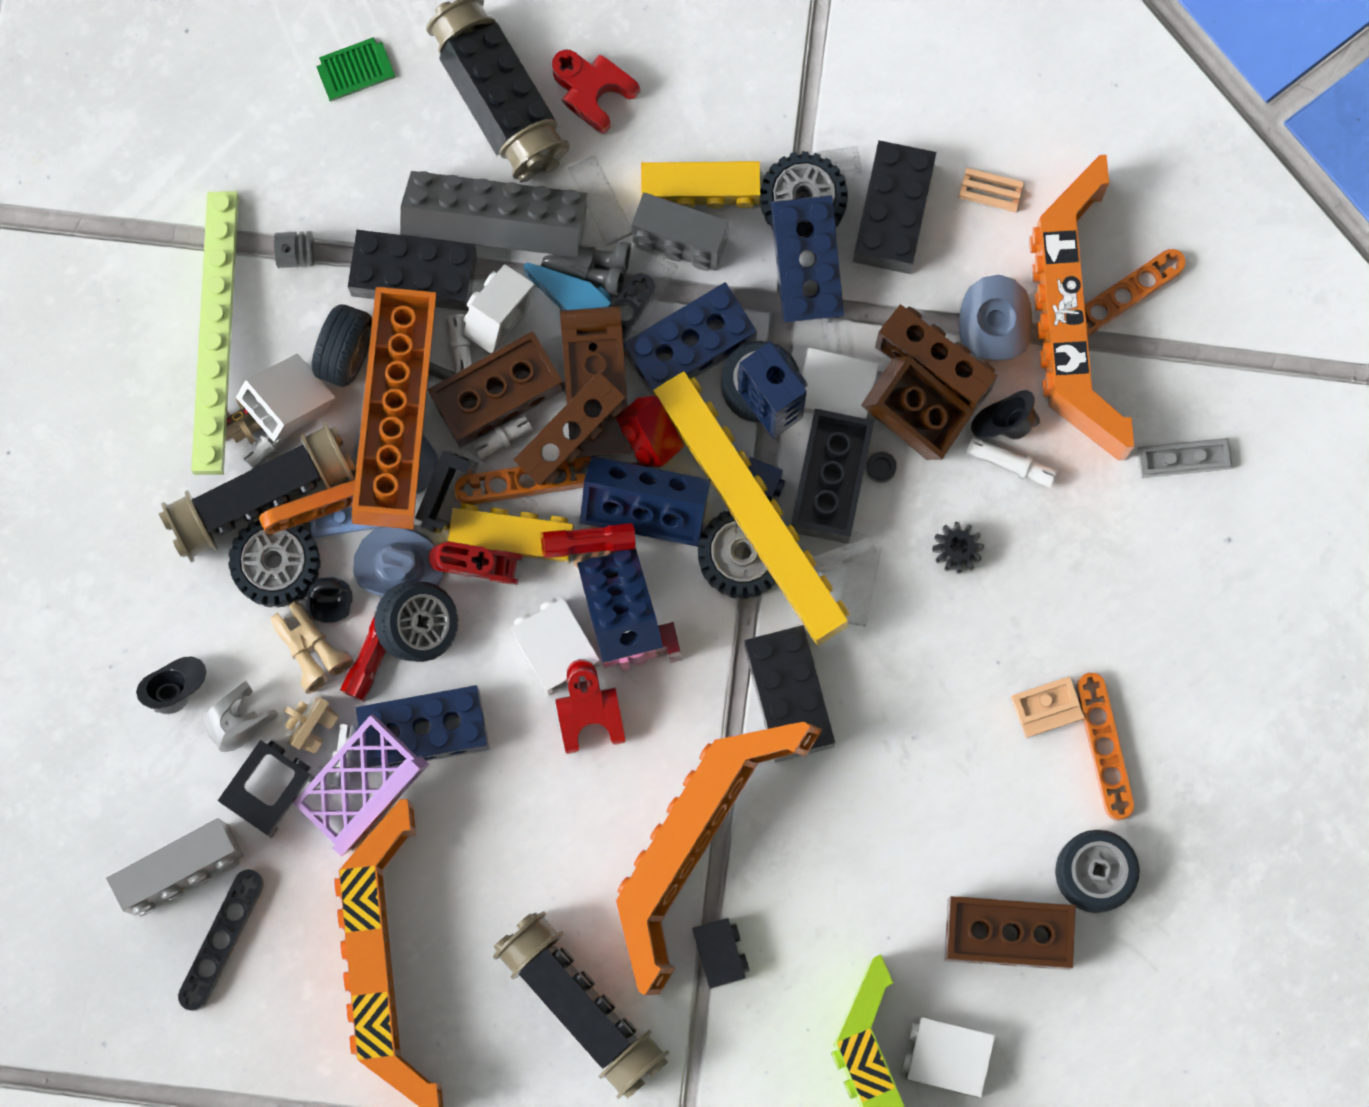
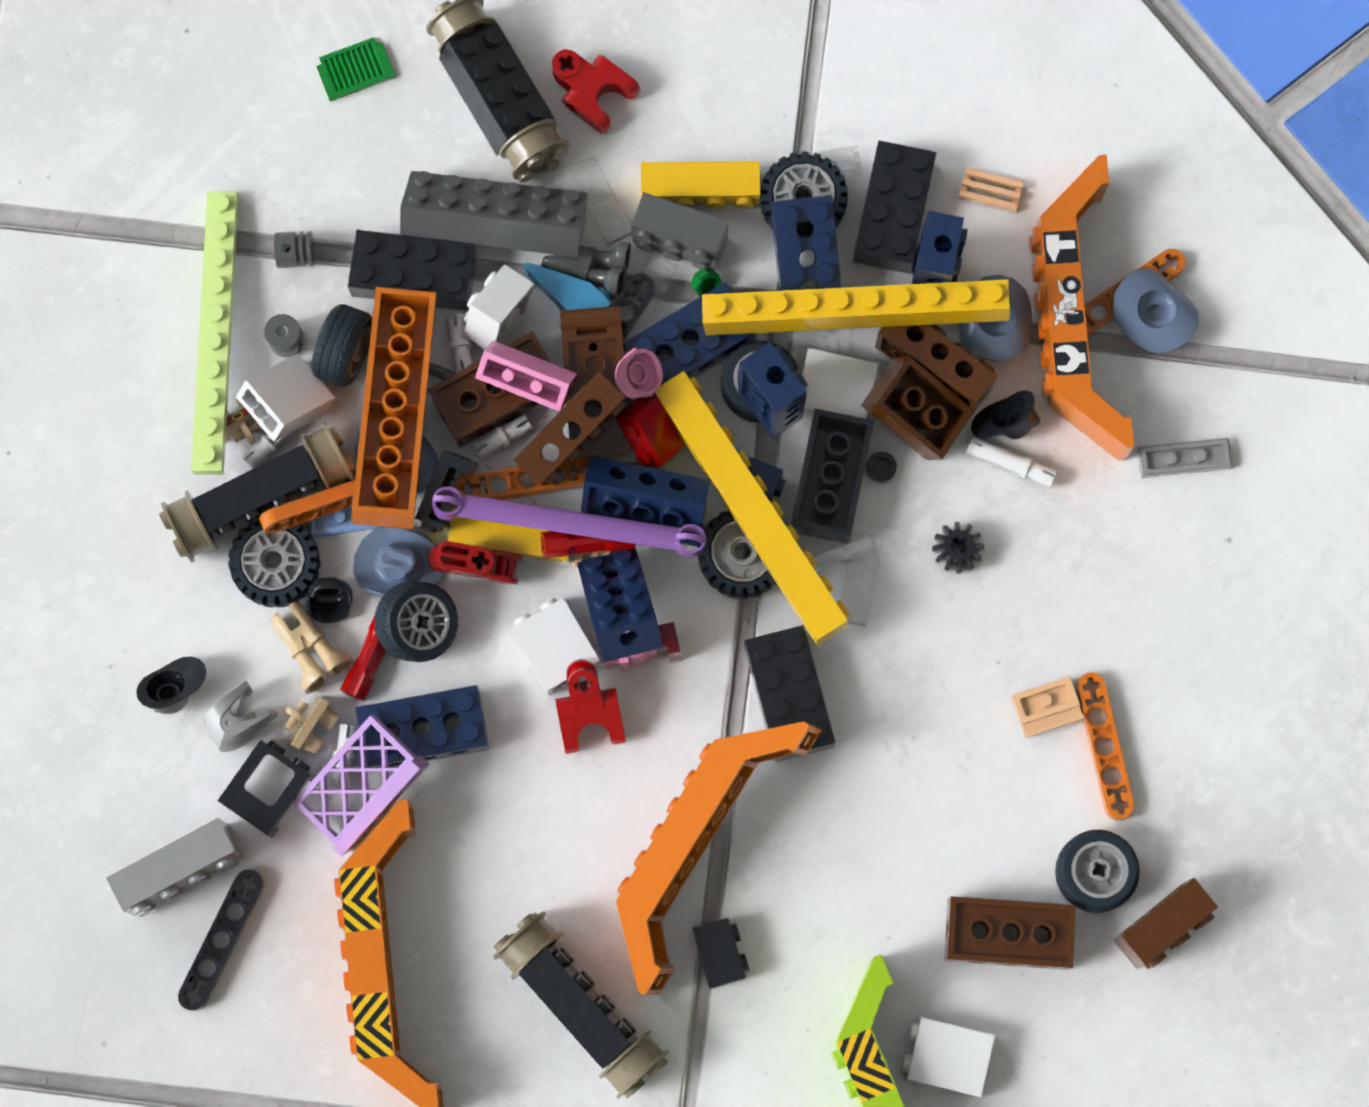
none -> dark grey piece [264,314,305,358]
none -> medium lavender piece [432,486,706,558]
none -> bright pink brick [475,340,577,411]
none -> bright pink hat [615,348,663,399]
none -> green tile [690,268,722,297]
none -> yellow brick [702,279,1010,335]
none -> dark blue brick [911,211,968,284]
none -> sand blue hat [1112,269,1199,353]
none -> reddish brown brick [1113,878,1218,970]

